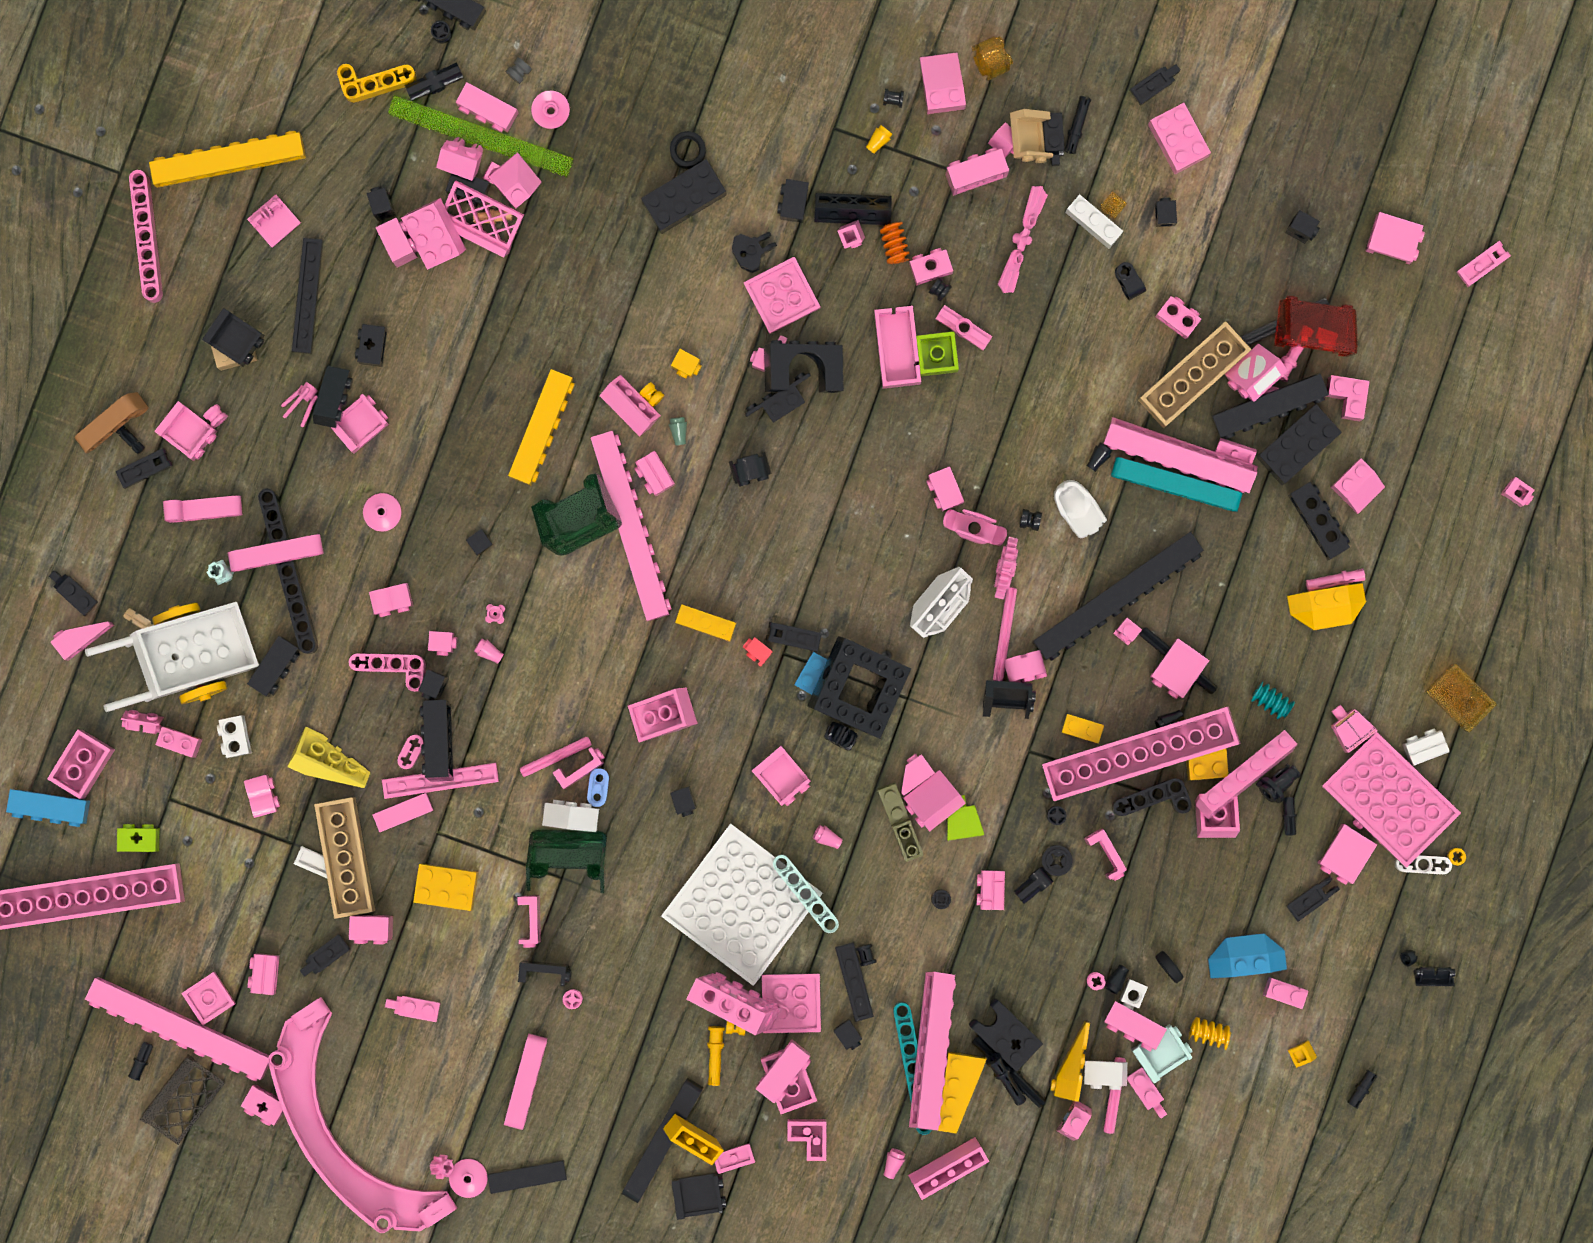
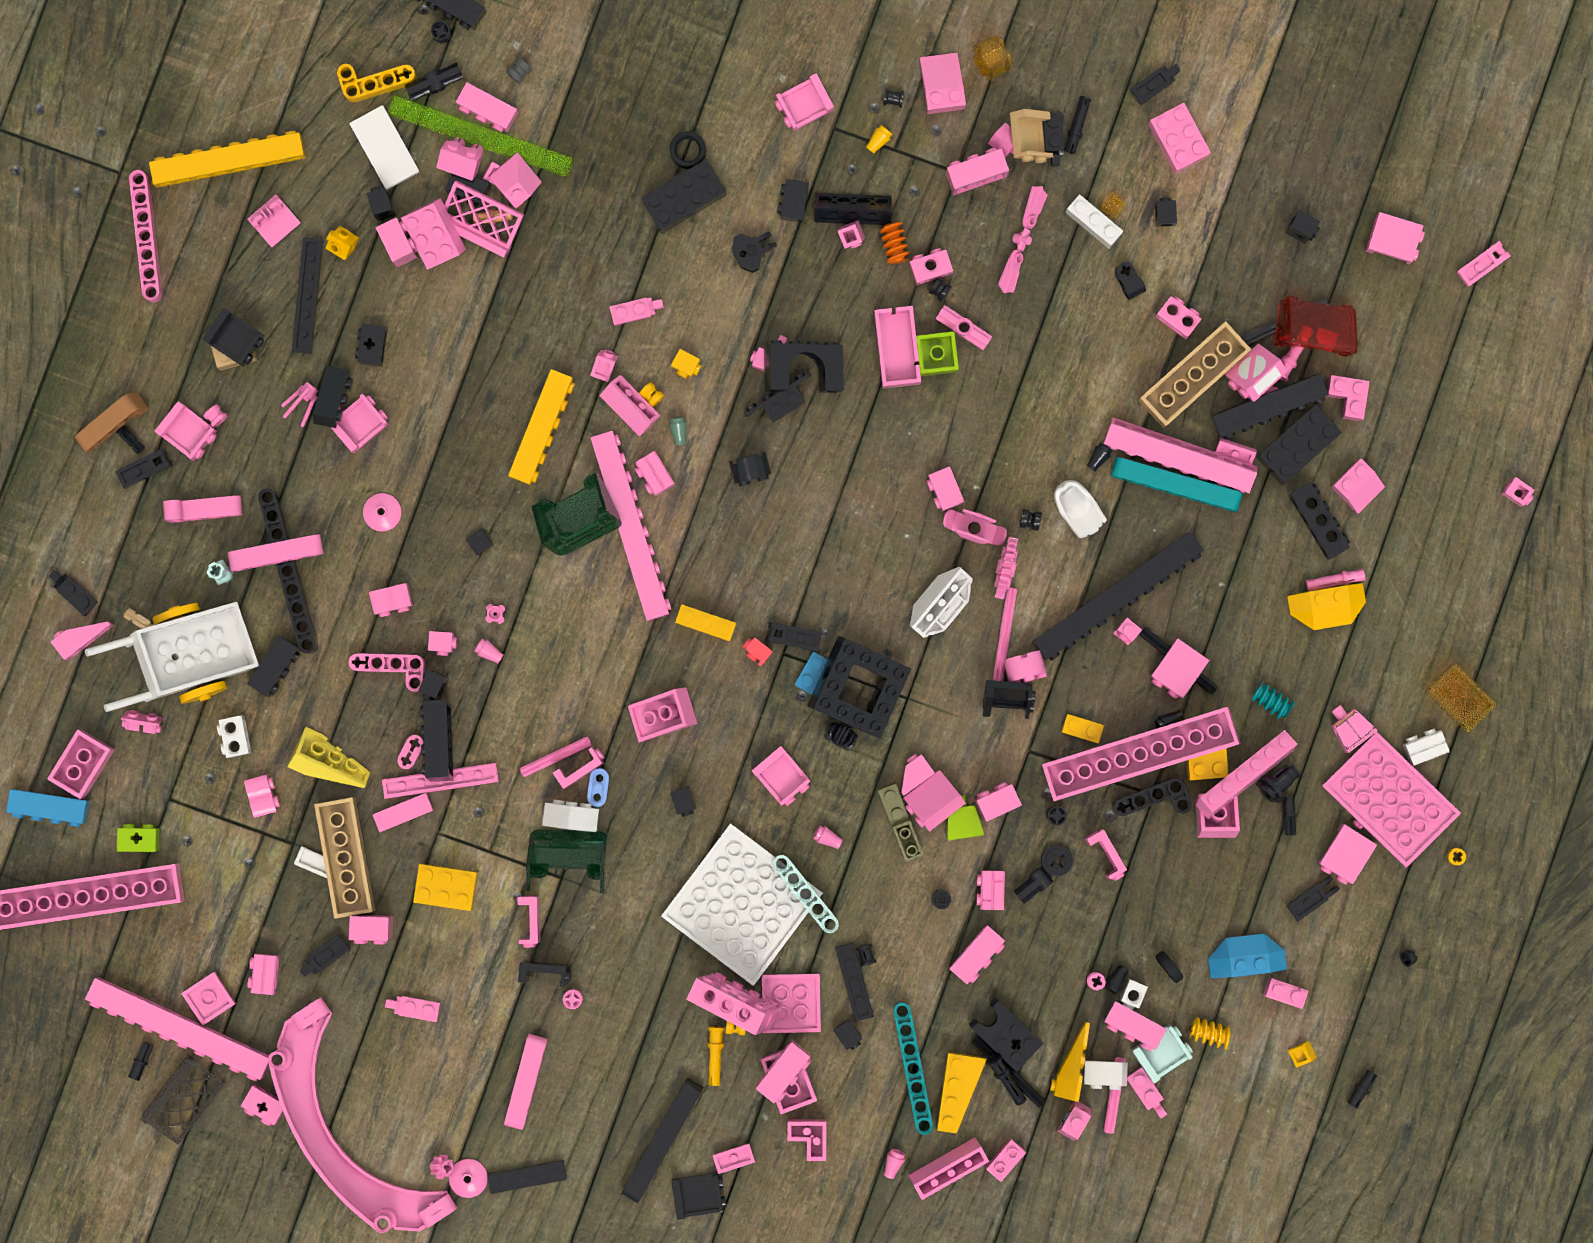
bright pink brick [156,727,202,758] -> none
bright pink dish [531,91,570,129] -> none
yellow brick [663,1114,724,1165] -> none
bright pink plate [744,257,821,334] -> none
bright pink brick [909,972,956,1130] -> none
white beam [1395,855,1452,874] -> none
black hinge [1413,966,1455,986] -> none
none -> yellow brick [326,226,359,260]
none -> white tile [349,105,420,190]
none -> bright pink bracket [590,350,618,382]
none -> bright pink hinge [610,298,664,326]
none -> bright pink panel [774,74,834,131]
none -> bright pink brick [949,925,1005,984]
none -> bright pink brick [974,782,1022,822]
none -> bright pink brick [985,1138,1026,1182]

